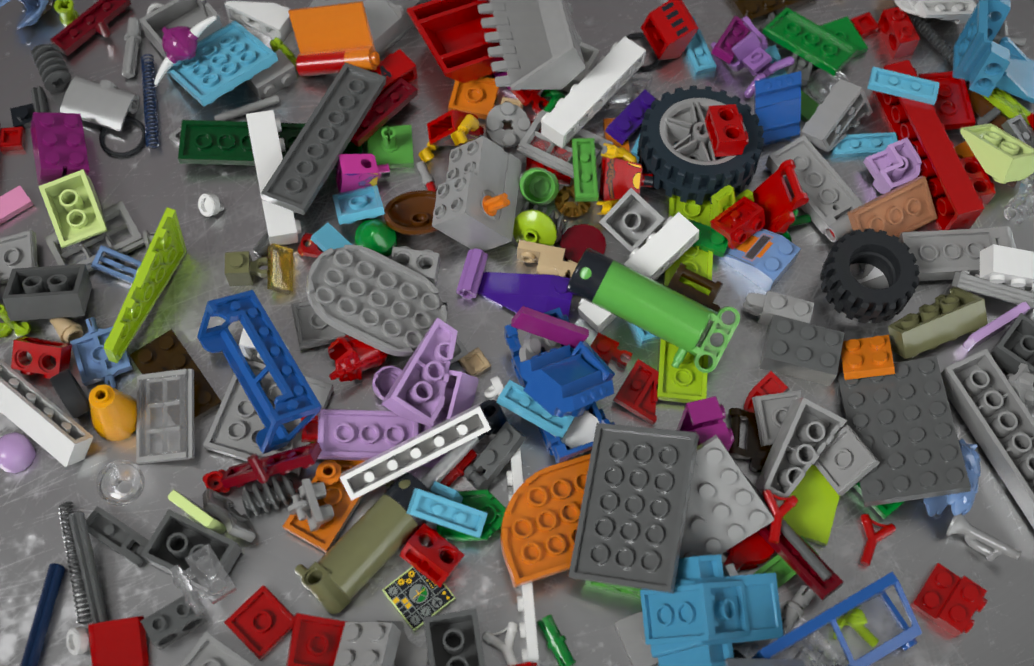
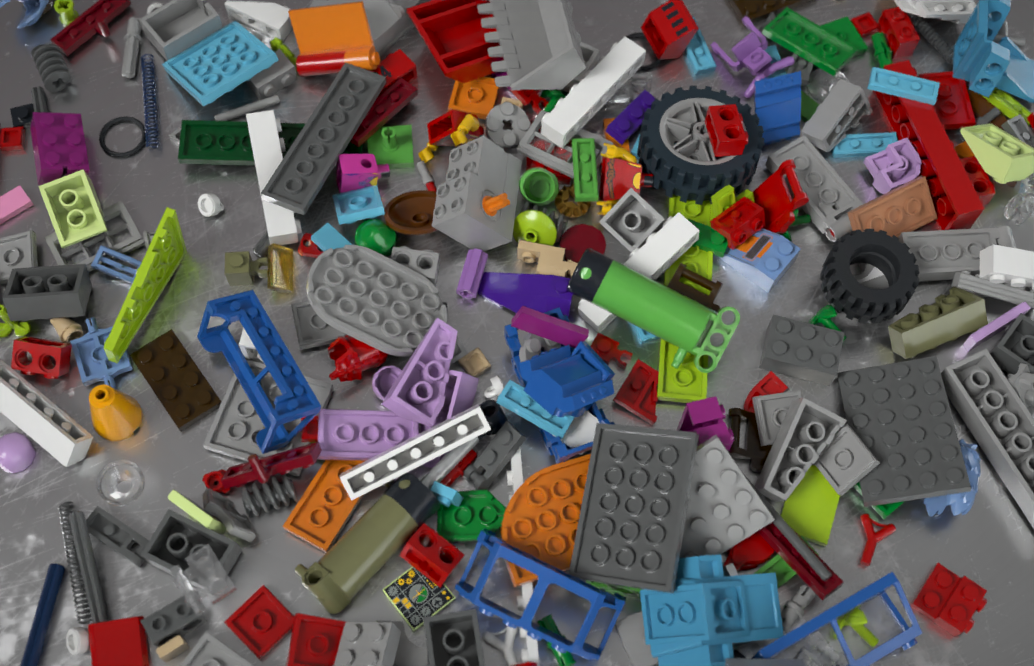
black tyre [50,369,90,418] -> none
light grey panel [60,76,140,131] -> none
clear piece [136,369,194,464] -> none
magenta helmet [154,16,217,86] -> none
light grey hips [288,478,334,532] -> none
orange plate [316,460,342,485] -> none
medium azure plate [406,488,488,538] -> none
magenta tile [711,16,750,64] -> none
light grey hinge [742,290,814,326] -> none
red piece [762,489,798,544] -> none
orange plate [841,335,895,380] -> none
light grey piece [946,513,1022,561] -> none
none -> tan tile [156,635,190,663]
none -> blue windscreen [455,528,627,660]
none -> green plant [808,305,847,341]
none -> green pin [871,32,893,69]

